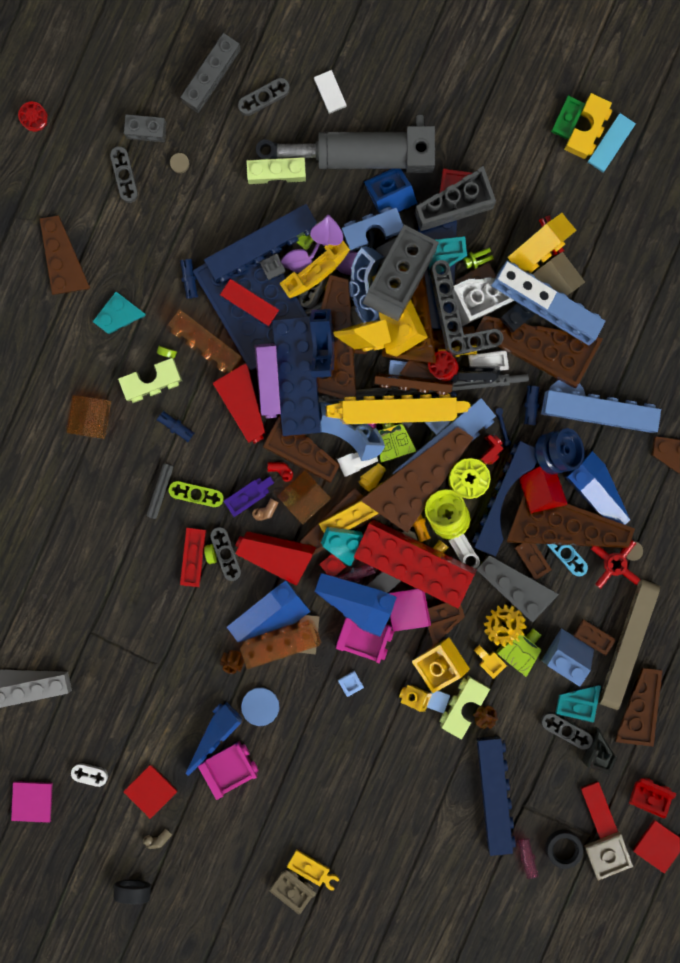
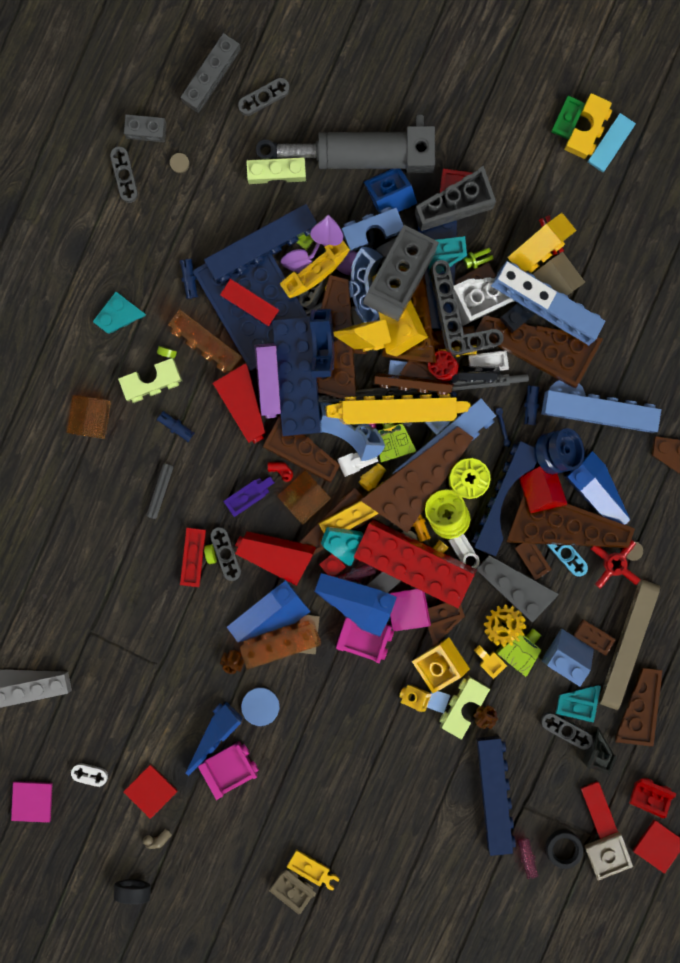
red wheel [18,101,48,132] -> none
reddish brown wing [40,216,91,295] -> none
lime beam [169,481,224,507] -> none
medium nougat arm [252,498,279,521] -> none
dark grey tile [260,254,286,280] -> none
white tile [314,70,347,114] -> none
light blue tile [338,671,364,697] -> none
red bracket [478,435,504,465] -> none

